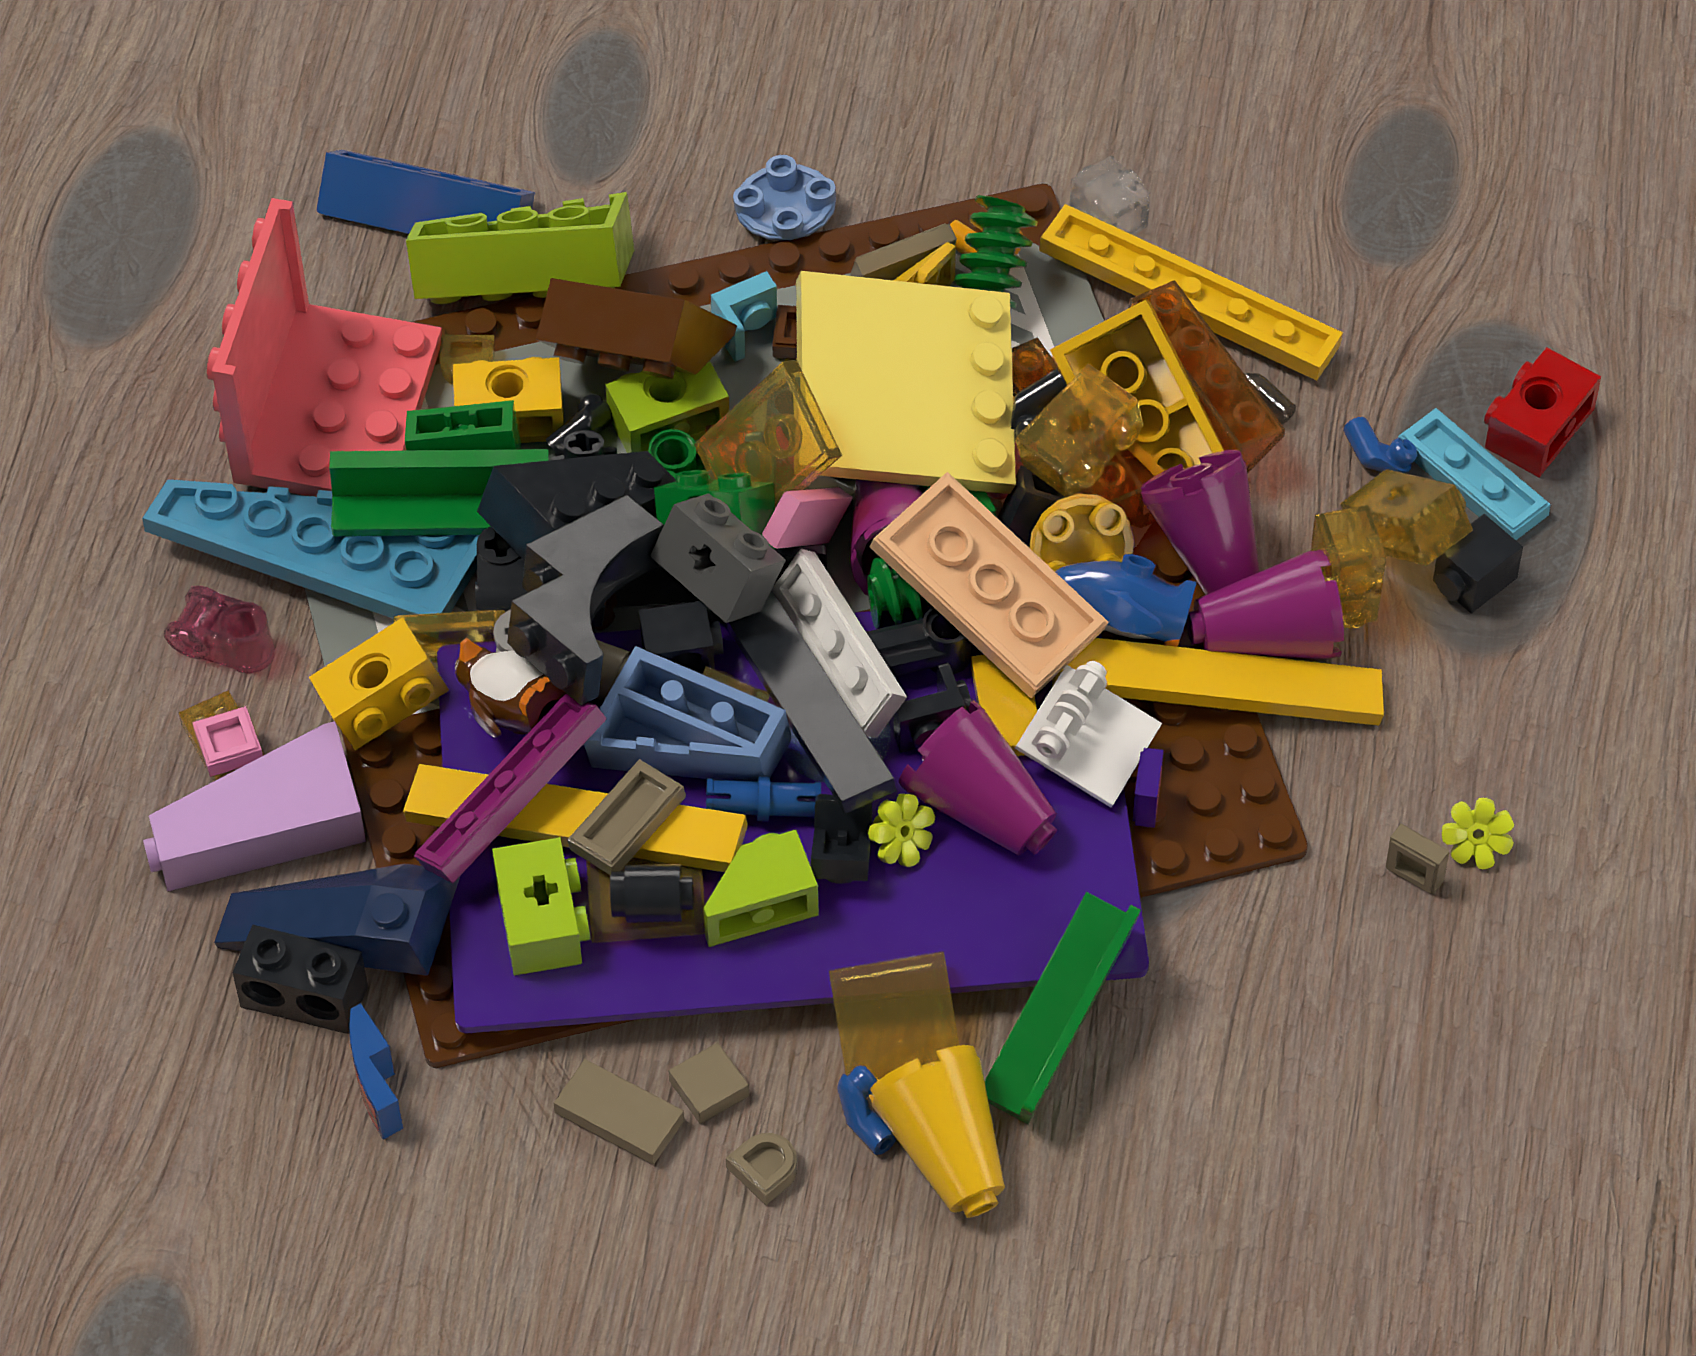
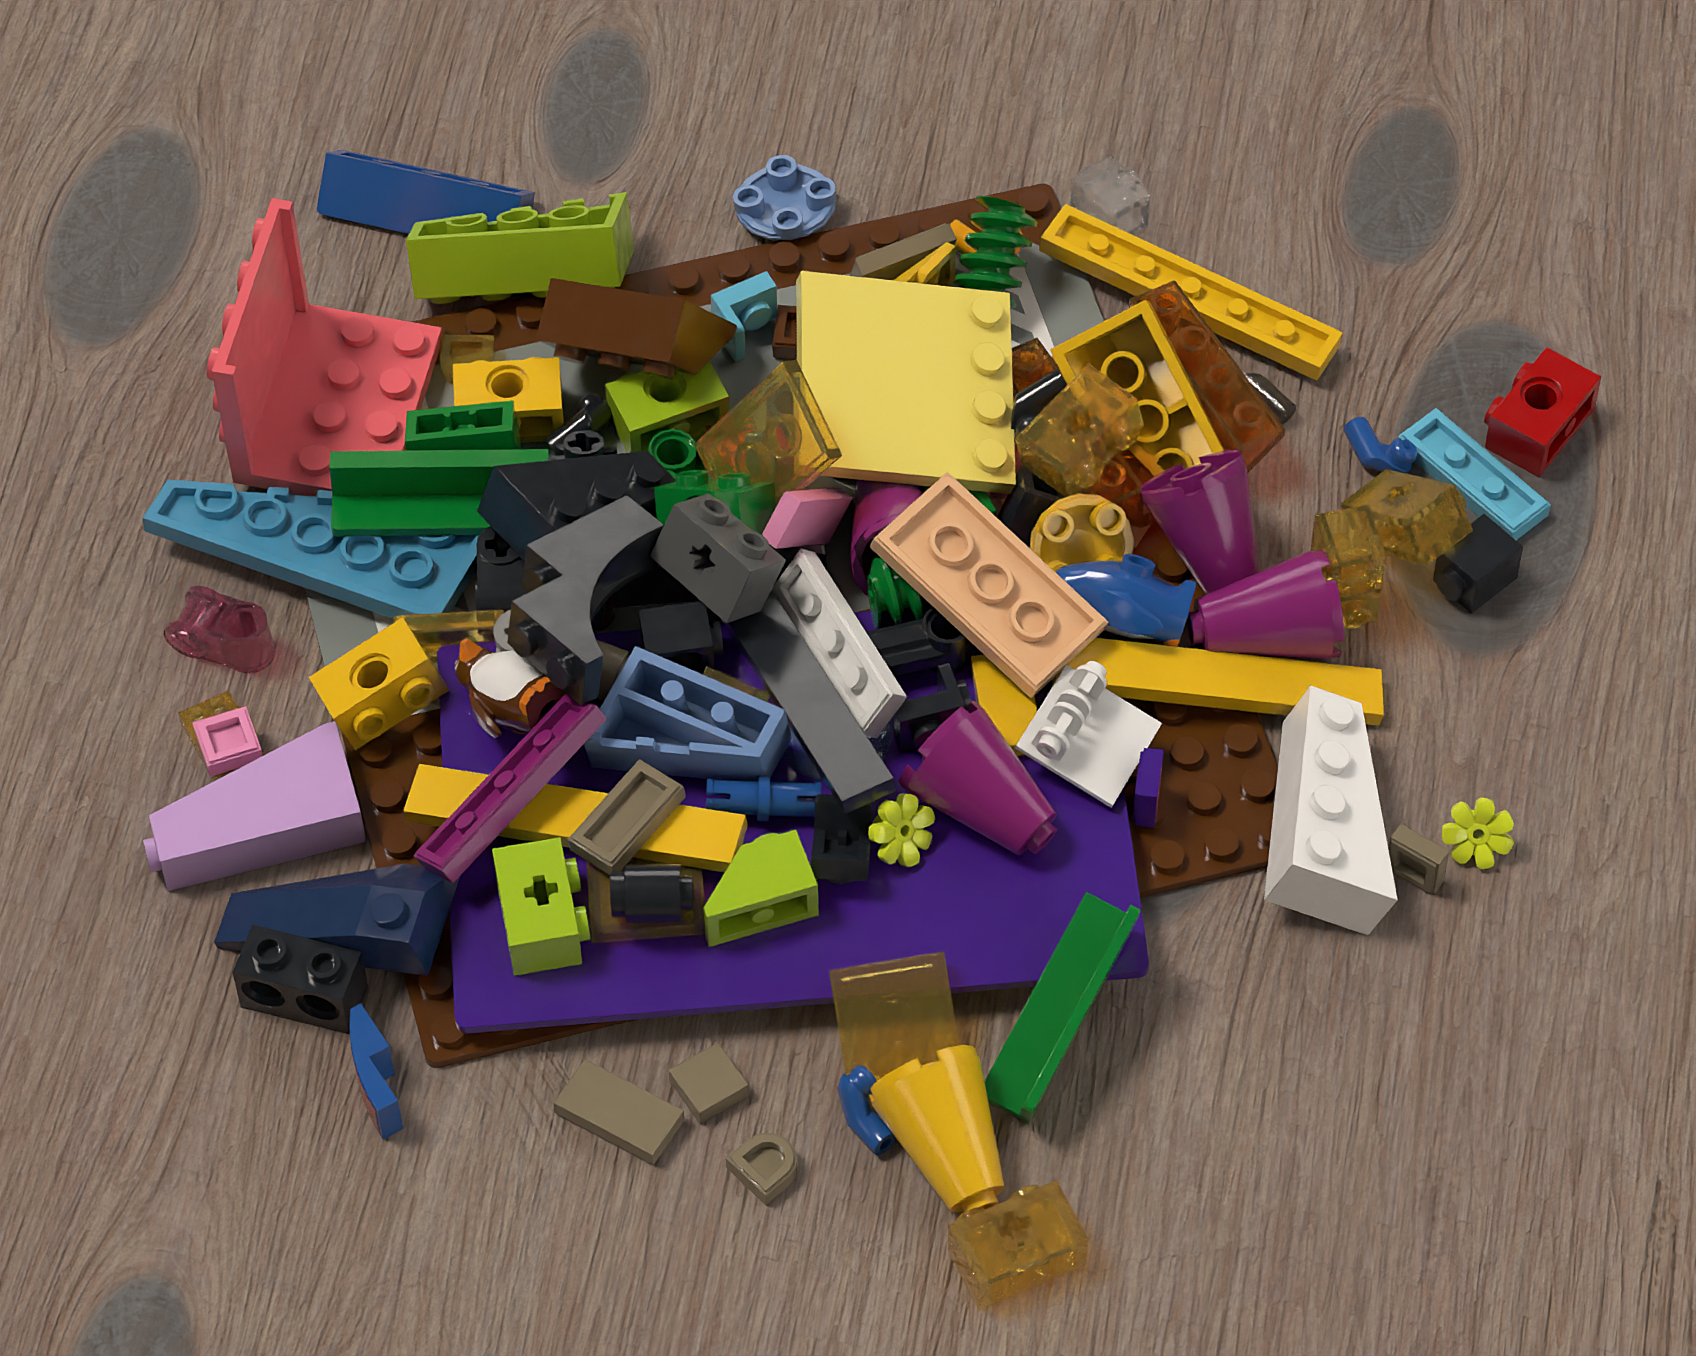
none -> clear yellow brick [948,1180,1088,1310]
none -> white wedge [1264,686,1398,935]

